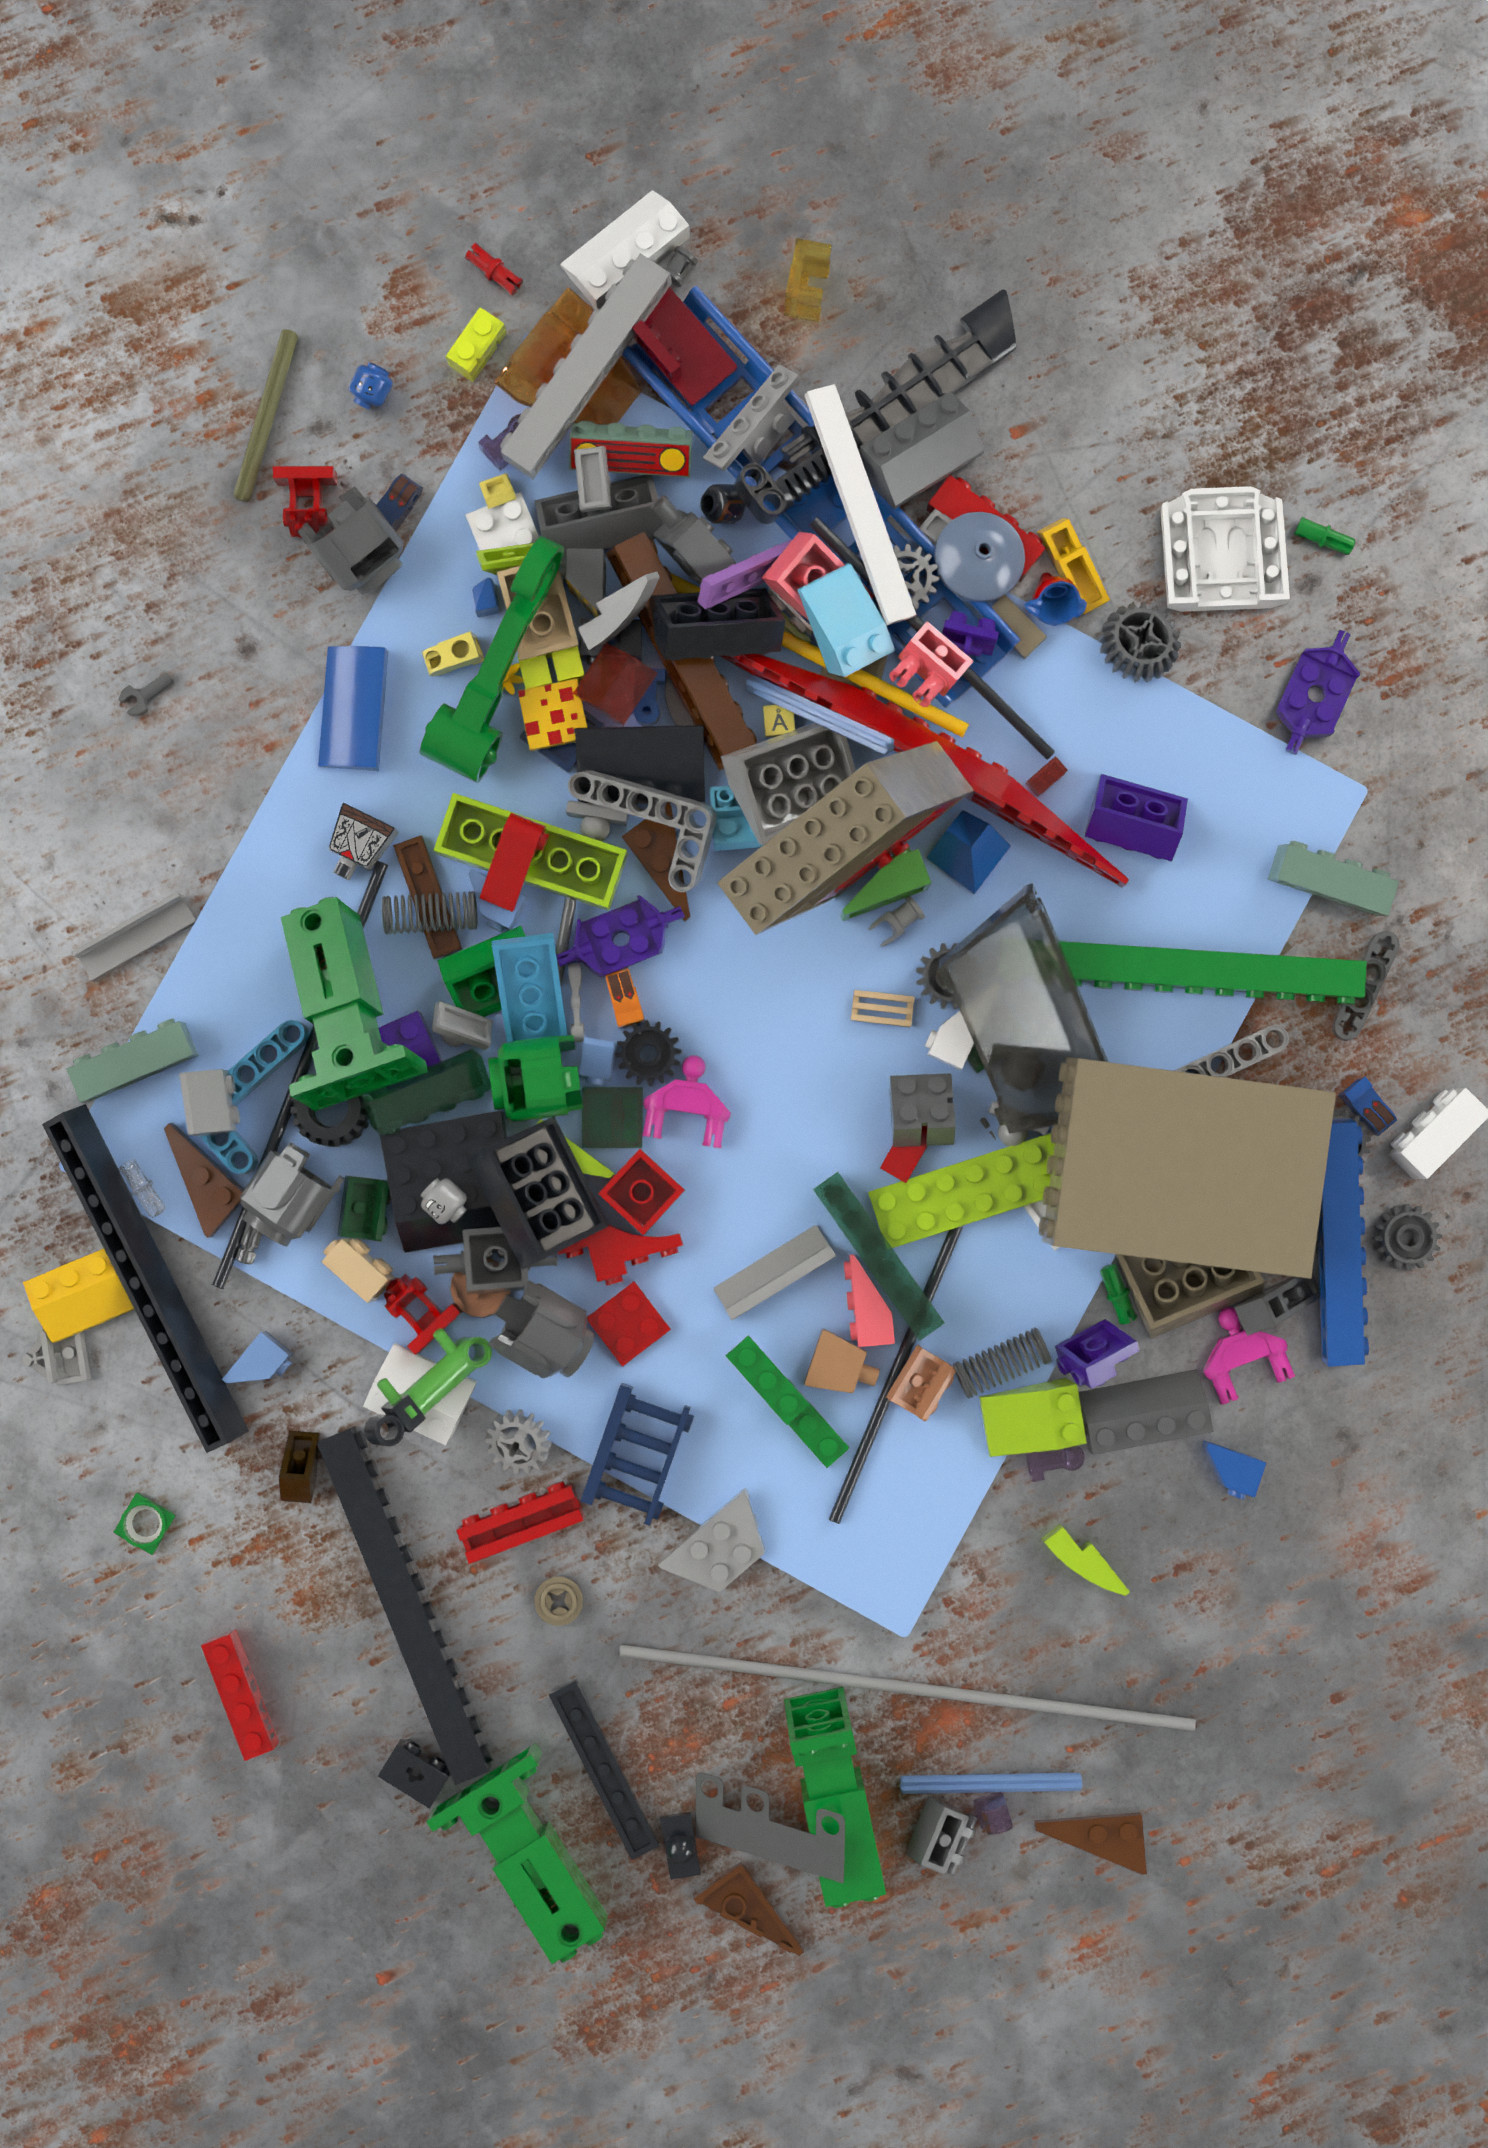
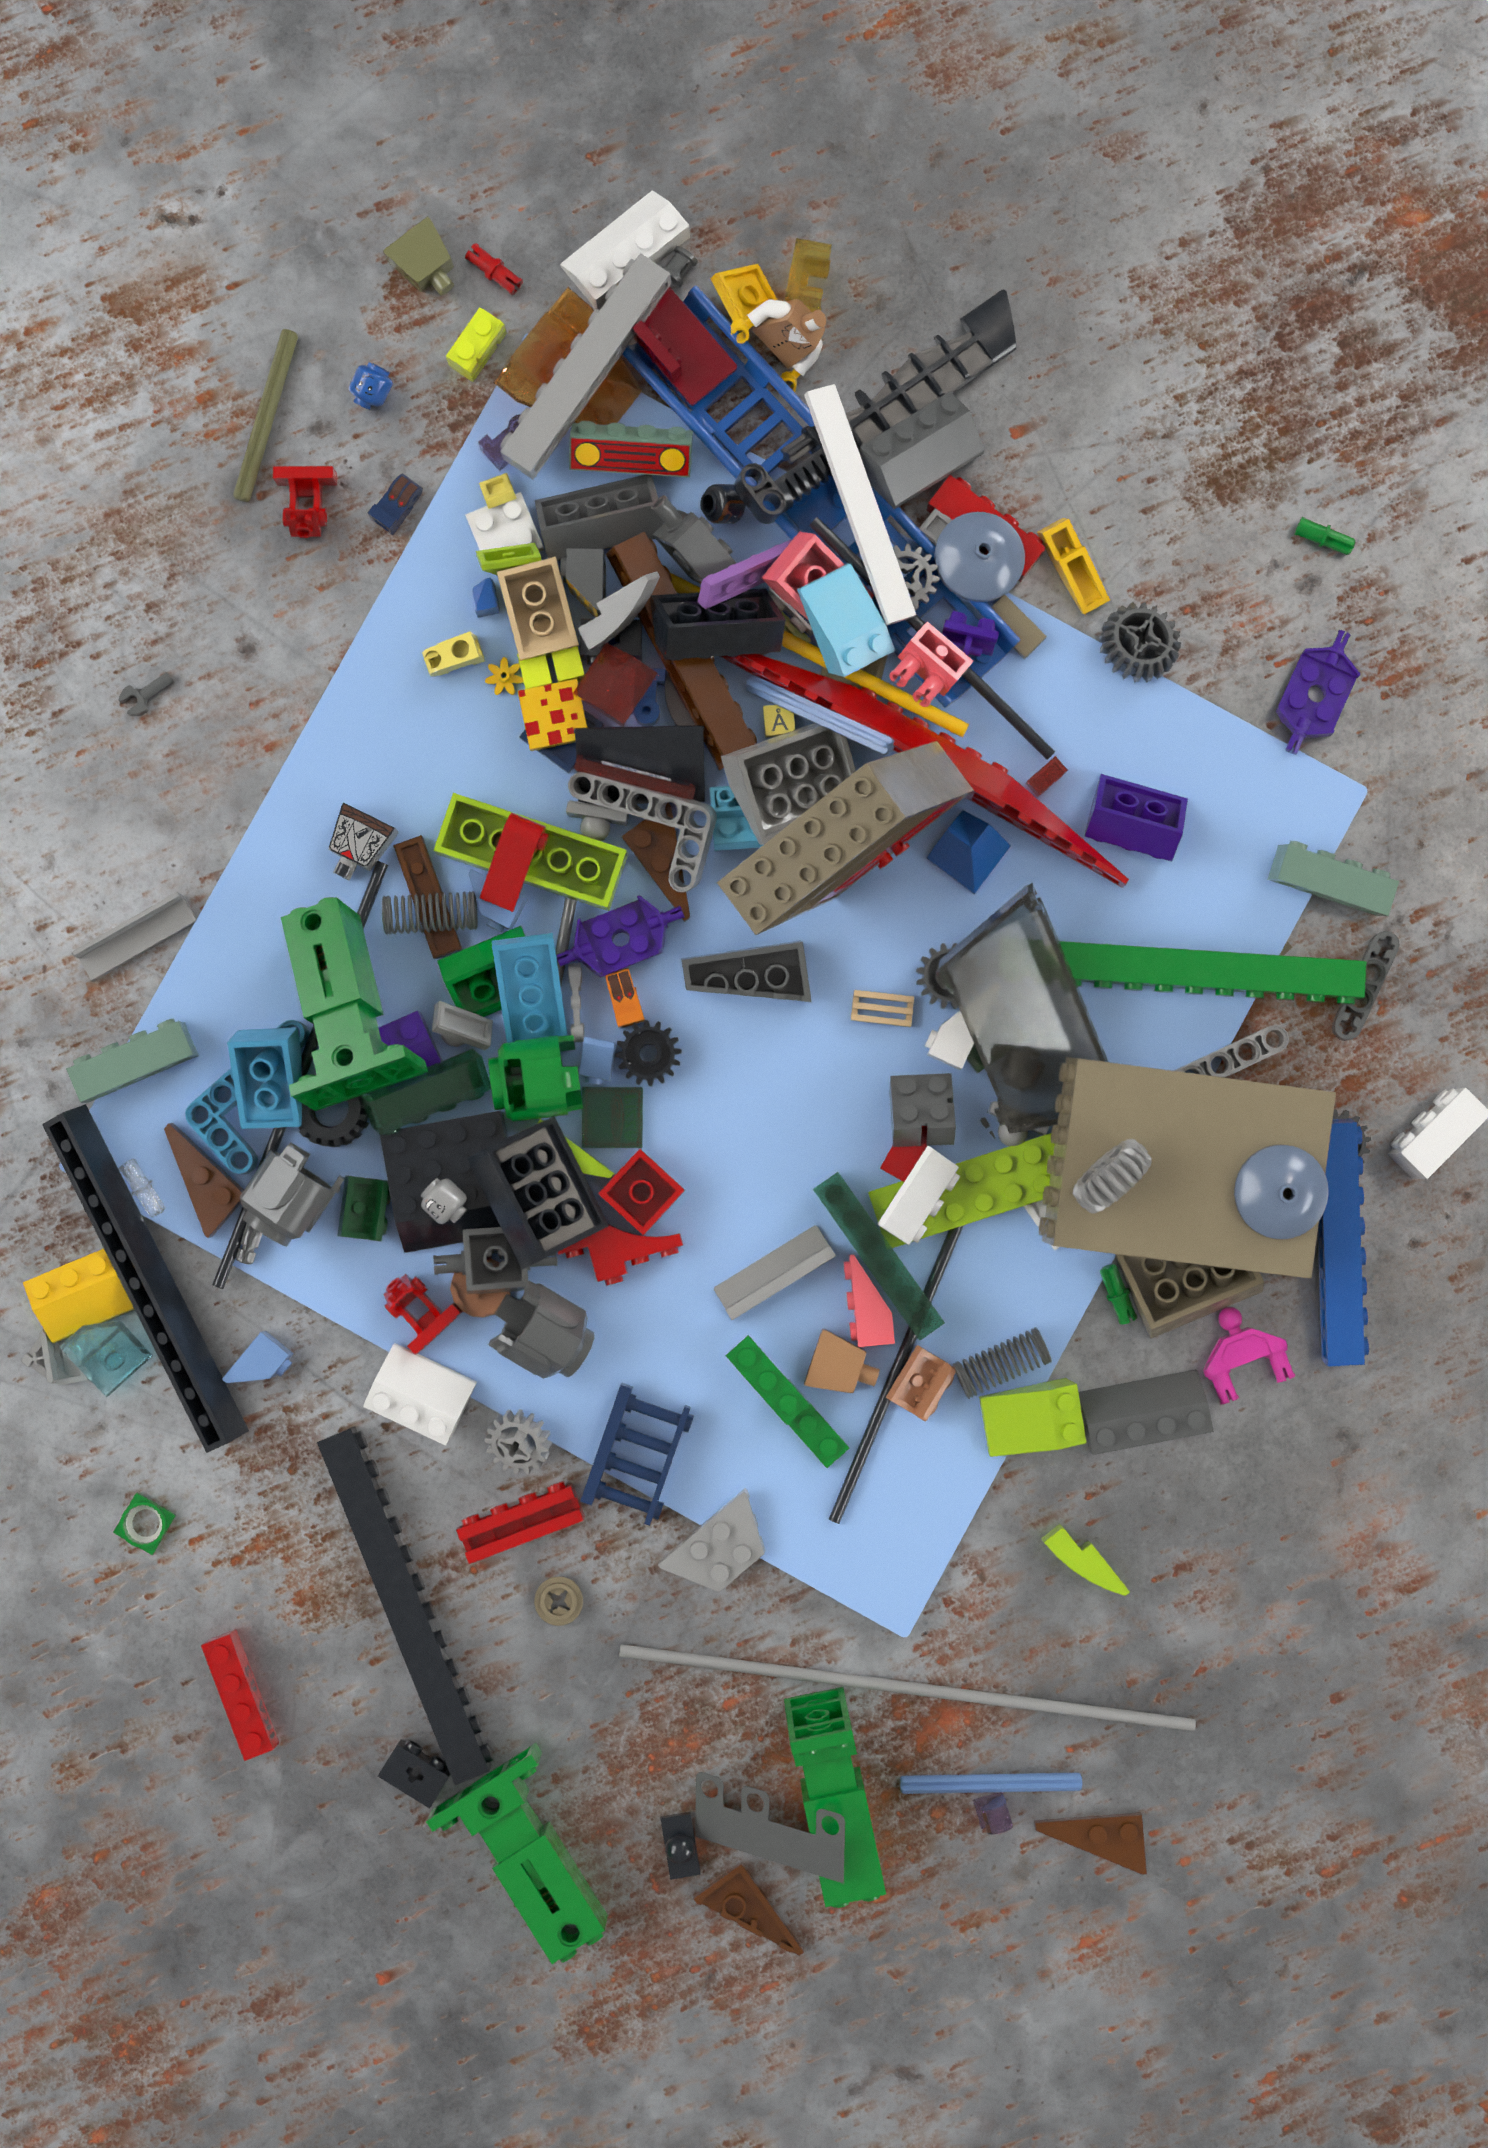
light grey slope [179,1069,240,1136] -> none
dark brown slope [279,1430,320,1503] -> none
dark grey piece [298,487,403,595] -> none
blue slope [318,646,388,771] -> none
tan brick [322,1238,395,1303] -> none
bright green piece [364,1328,492,1447] -> none
green piece [419,536,564,783] -> none
black plate [549,1679,659,1860] -> none
light grey tile [574,446,612,512] -> none
red plate [587,1281,671,1367] -> none
dark pink connector [642,1055,731,1148] -> none
light grey bracket [703,365,801,471] -> none
bright green slope [841,847,931,921] -> none
light grey piece [868,896,925,947] -> none
dark grey brick [905,1796,978,1875] -> none
blue hat [1024,572,1087,626] -> none
clear purple leg [1025,1445,1085,1482] -> none
dark purple plate [1055,1319,1140,1389] -> none
white wedge [1161,487,1290,612] -> none
blue slope [1202,1440,1266,1500] -> none
dark grey slope [1234,1273,1320,1336] -> none
blue leg [1339,1076,1397,1136] -> none
dark grey gear [1373,1204,1442,1271] -> none
none -> clear light blue slope [59,1320,153,1397]
none -> dark azure slope [227,1027,302,1129]
none -> olive torso [383,216,454,296]
none -> clear red tile [574,754,696,800]
none -> dark grey wedge [681,940,812,1002]
none -> yellow tile [710,264,777,331]
none -> torso [731,299,826,392]
none -> white slope [877,1146,960,1245]
none -> light grey gear [1072,1139,1152,1213]
none -> sand blue dish [1234,1145,1328,1239]

